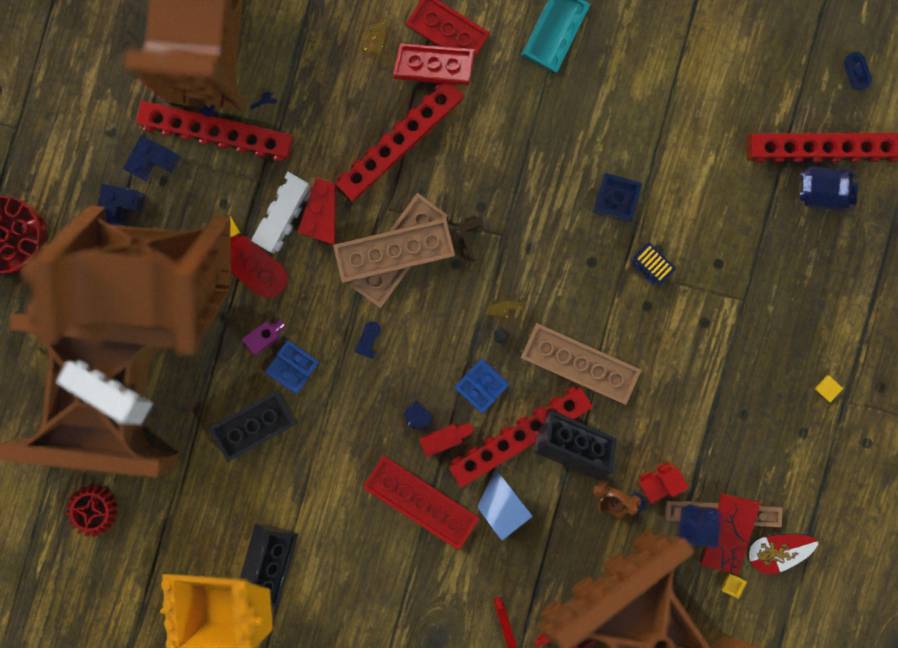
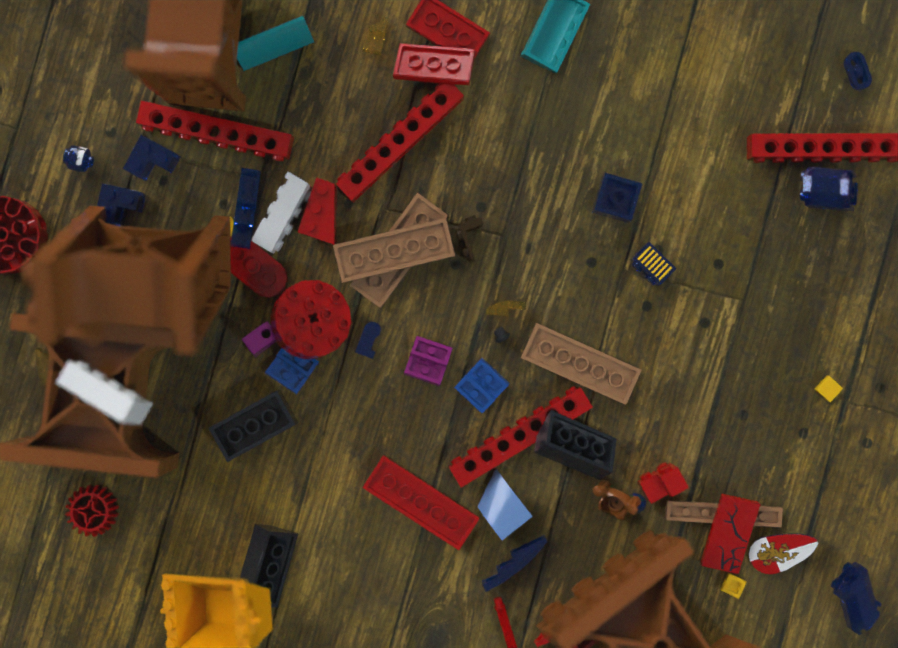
clear blue hand [202,104,218,118] -> none
clear blue hand [250,92,277,110] -> none
clear blue brick [403,399,433,430] -> none
red hinge [419,423,474,457] -> none
clear blue brick [678,505,721,548] -> none
none -> clear blue head [63,145,94,172]
none -> clear blue slope [230,168,261,249]
none -> teal slope [237,16,314,71]
none -> red brick [270,280,351,360]
none -> magenta slope [404,336,453,387]
none -> clear blue slope [482,535,548,592]
none -> clear blue brick [831,562,882,635]

